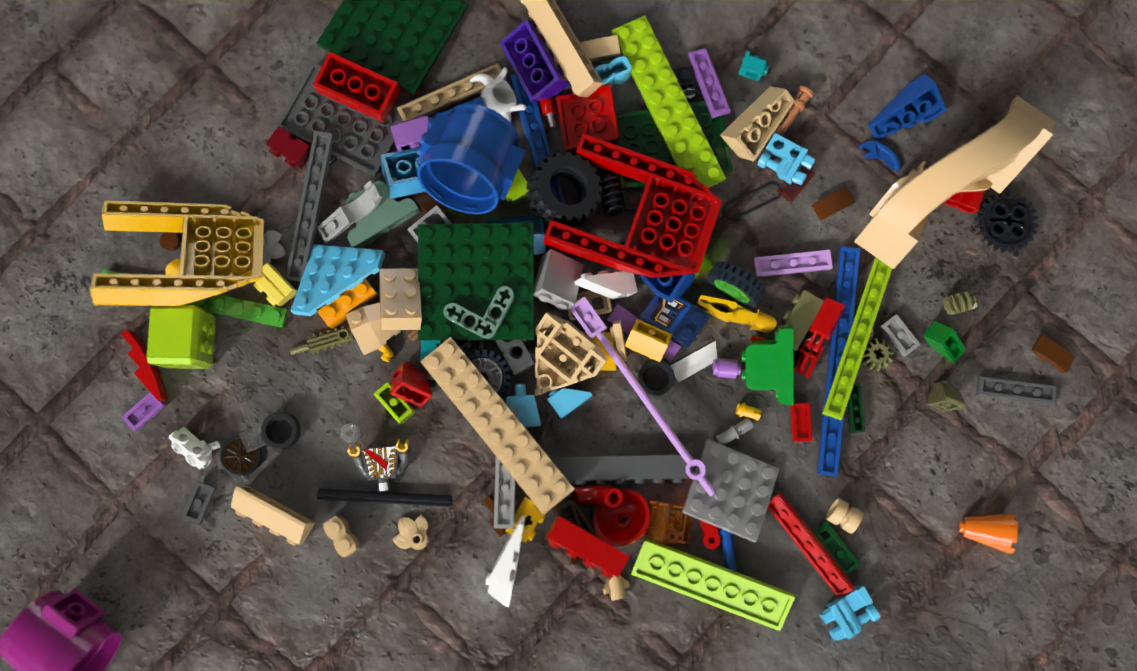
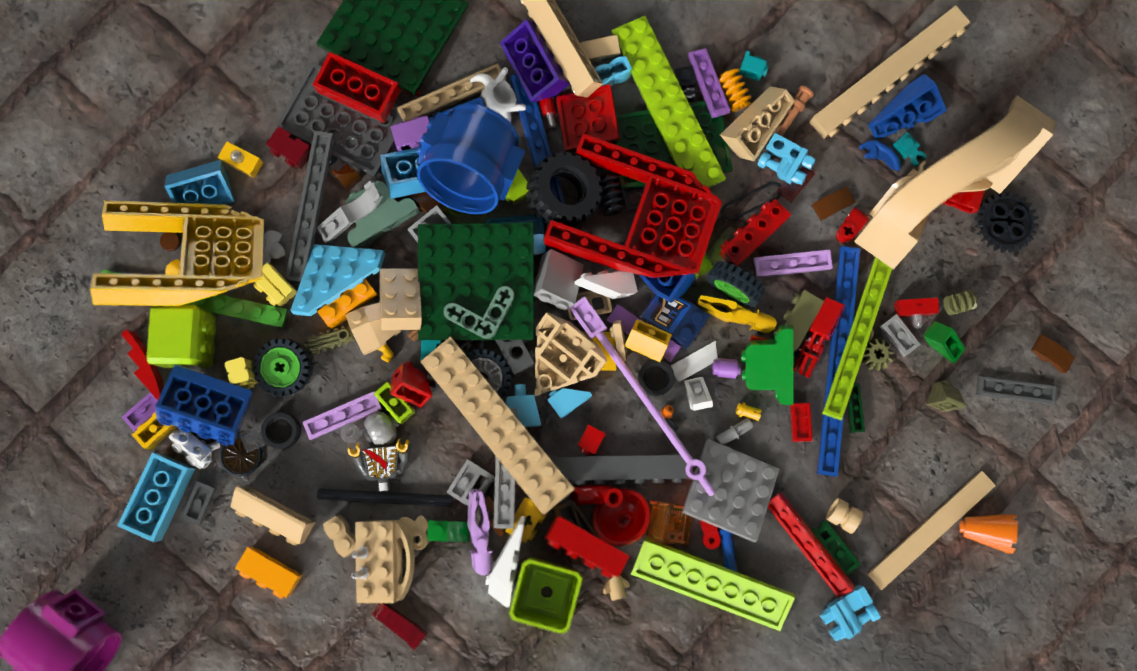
none -> medium azure brick [117,453,196,542]
none -> yellow brick [132,411,178,450]
none -> blue brick [155,365,252,446]
none -> dark azure slope [164,160,235,205]
none -> yellow piece [217,142,264,178]
none -> light yellow brick [225,357,258,389]
none -> light orange brick [235,546,303,599]
none -> wheel [252,339,313,396]
none -> lavender plate [303,391,383,440]
none -> reddish brown slope [331,164,362,191]
none -> tan piece [351,520,415,603]
none -> light grey plant [362,411,399,447]
none -> dark red leg [372,603,428,650]
none -> green slope [427,520,469,542]
none -> light grey plate [446,459,495,511]
none -> lavender arm [468,489,492,575]
none -> lime plate [509,557,582,634]
none -> red brick [577,424,605,456]
none -> orange arm [660,405,679,433]
none -> white slope [684,377,713,411]
none -> light orange piece [719,68,752,112]
none -> red brick [719,199,791,267]
none -> tan brick [809,6,970,139]
none -> red piece [836,207,871,244]
none -> tan tile [867,471,996,590]
none -> teal plate [892,132,927,167]
none -> red piece [894,298,939,329]

